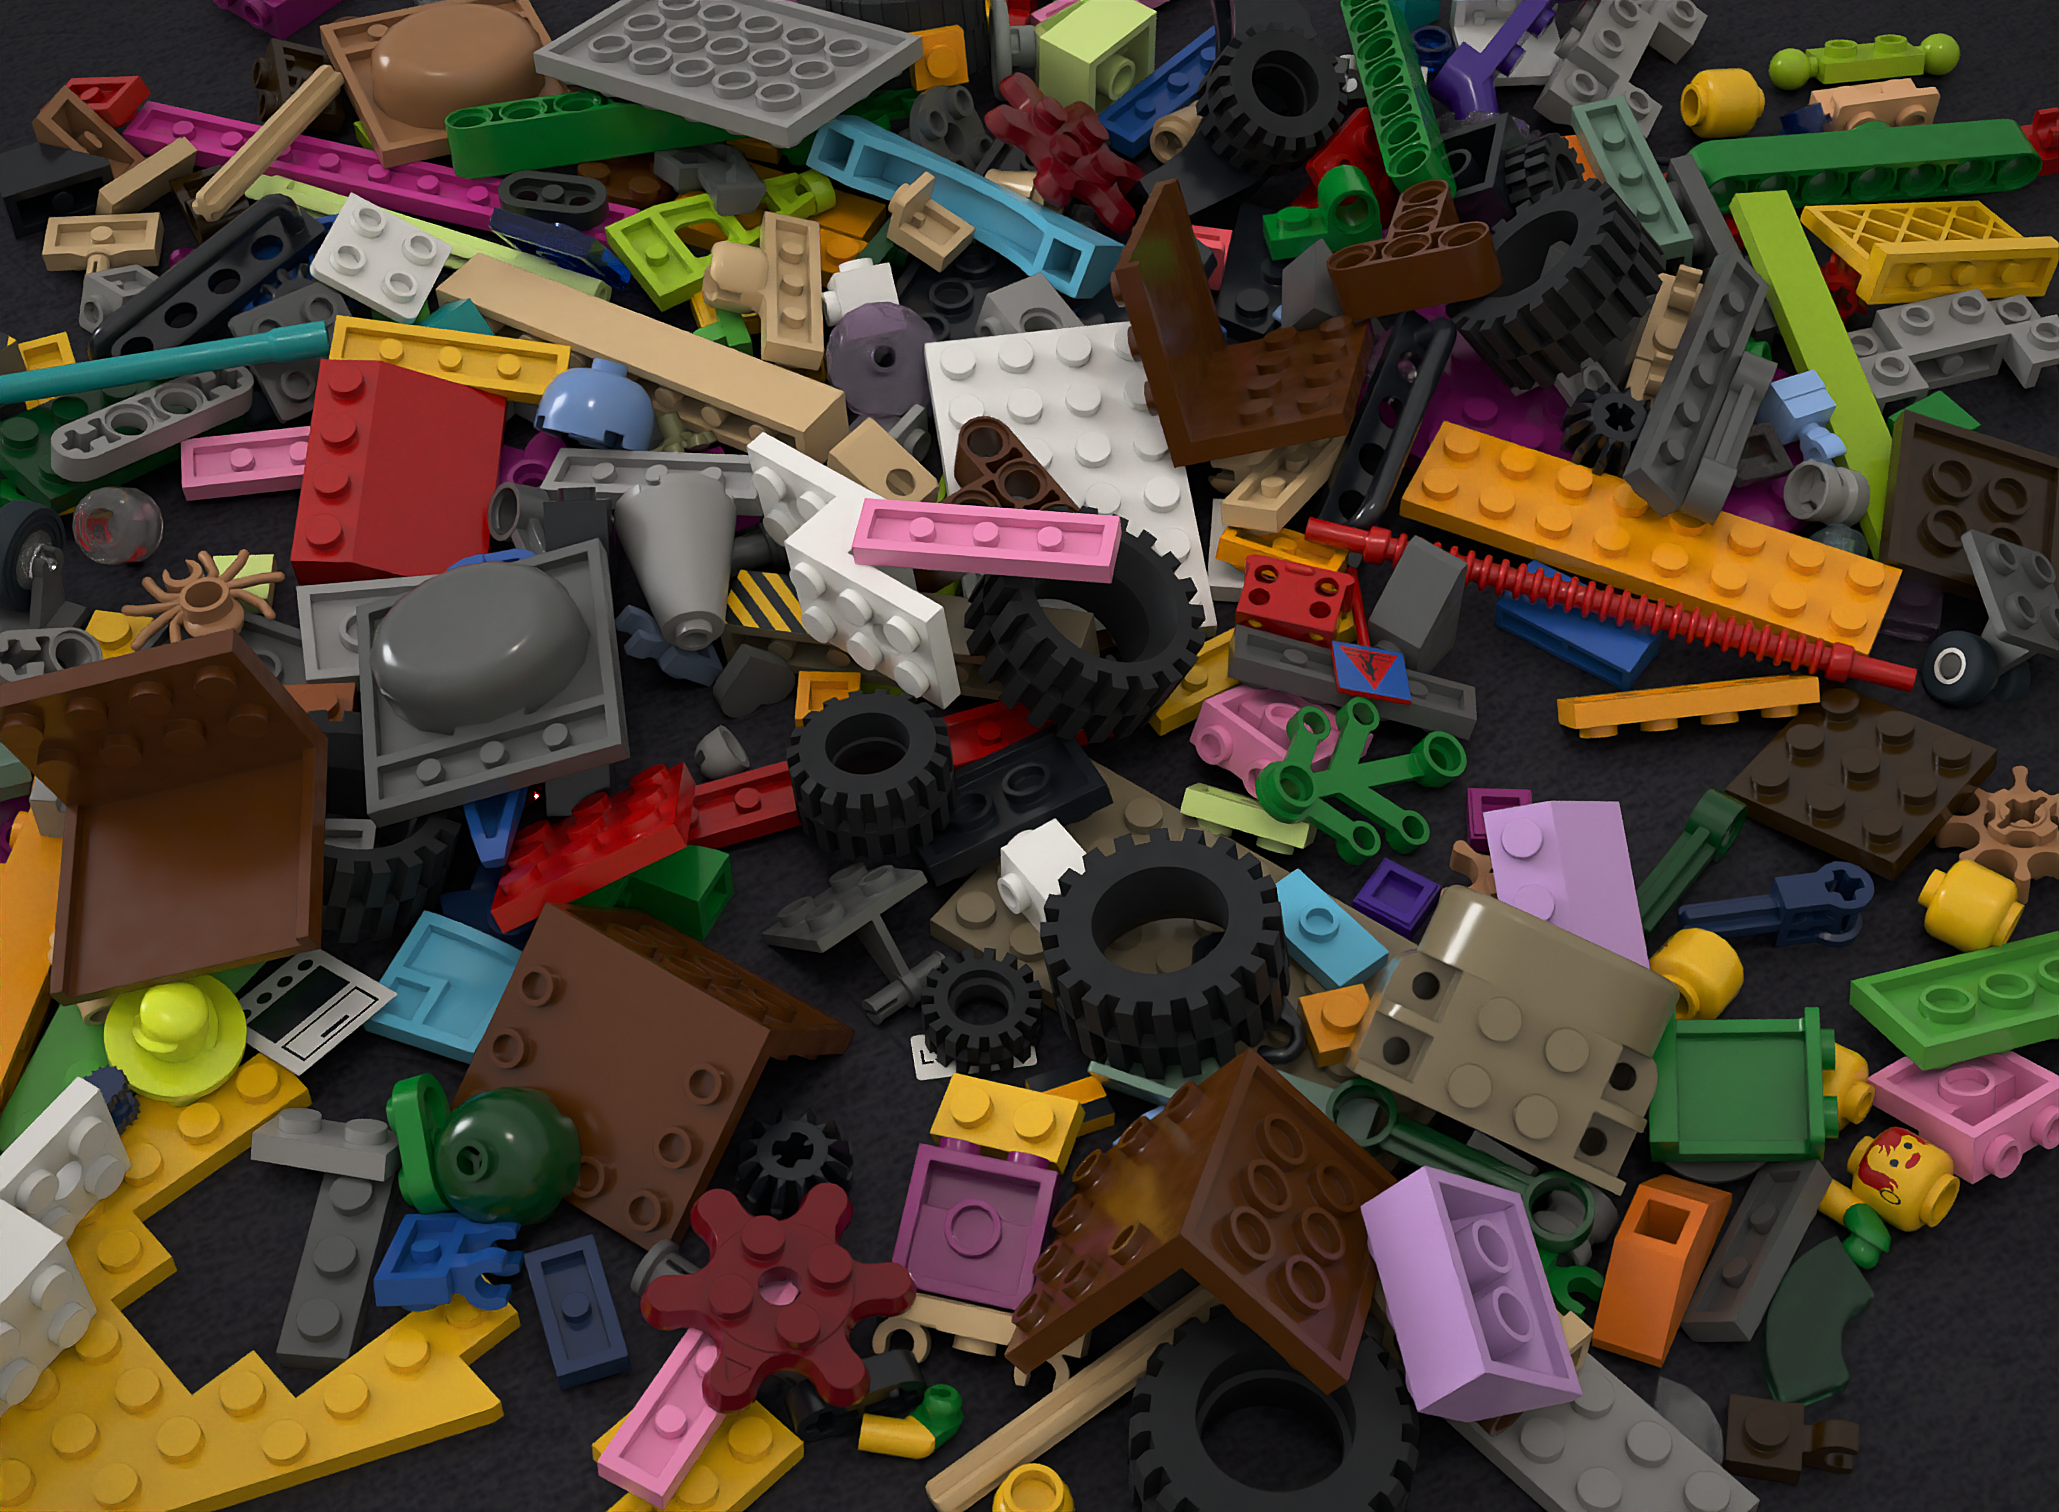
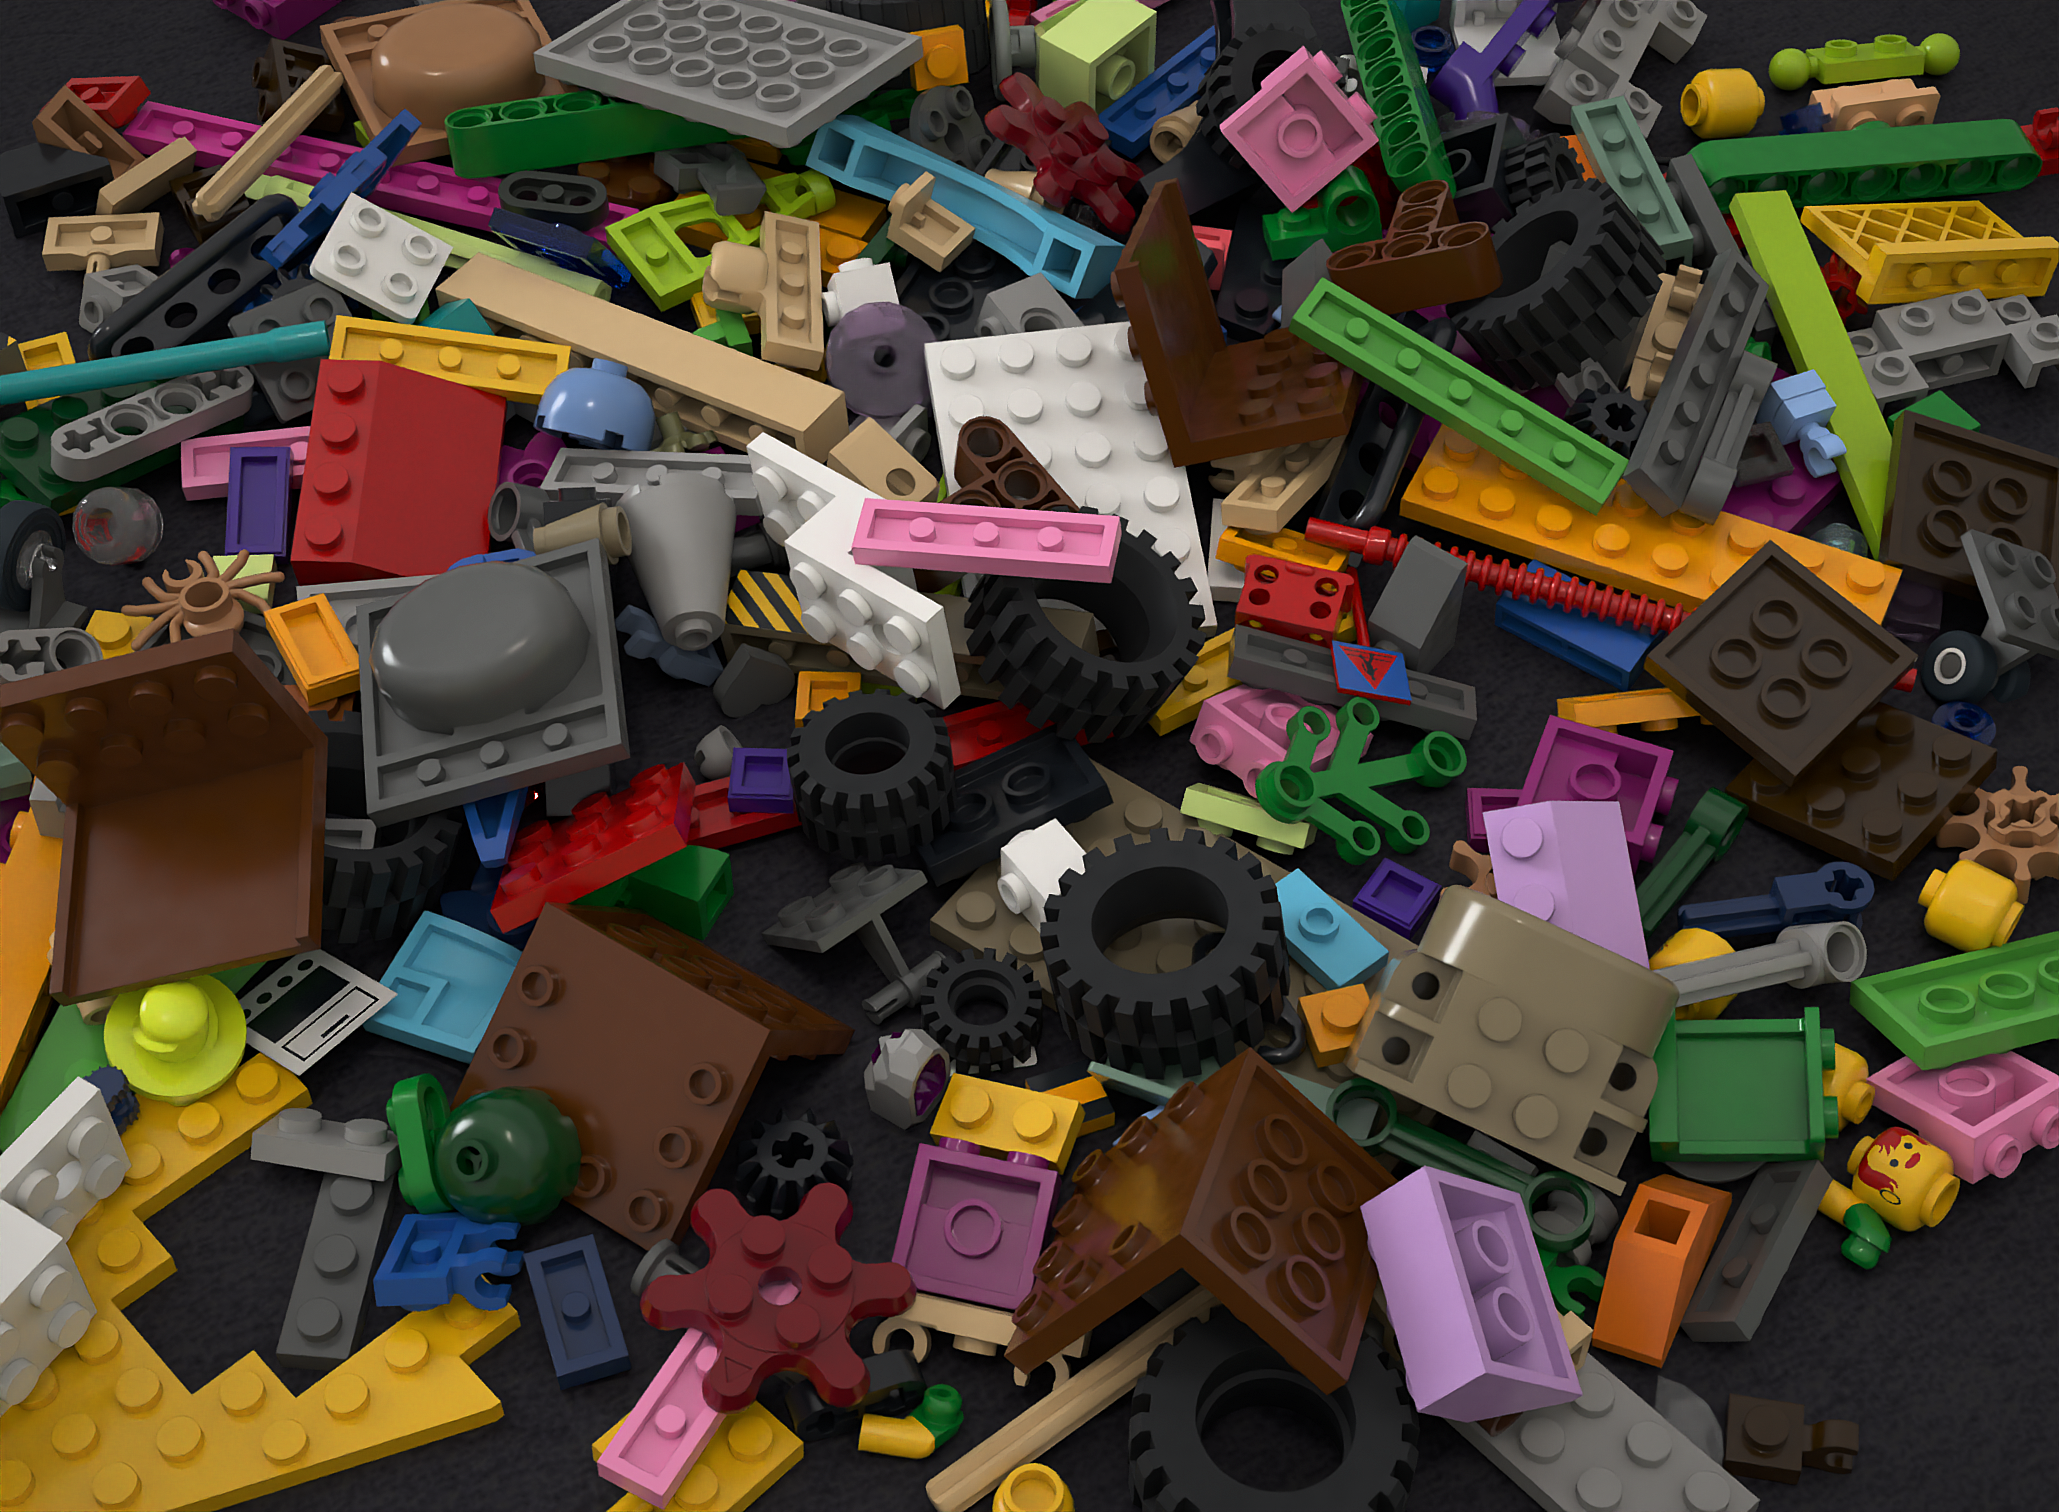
clear green tile [1761,1236,1874,1406] -> none
light grey wheel [1784,460,1870,528] -> none
none -> dark purple tile [225,447,294,564]
none -> blue wing [260,109,422,270]
none -> light orange tile [264,593,360,706]
none -> dark tan cone [533,502,632,565]
none -> dark purple tile [728,747,795,814]
none -> light grey rock [864,1029,951,1130]
none -> bright pink plate [1219,46,1379,213]
none -> bright green plate [1288,277,1629,516]
none -> magenta plate [1516,715,1679,877]
none -> dark brown plate [1643,540,1918,788]
none -> light grey axle [1653,921,1867,1008]
none -> clear blue plate [1931,702,1996,746]

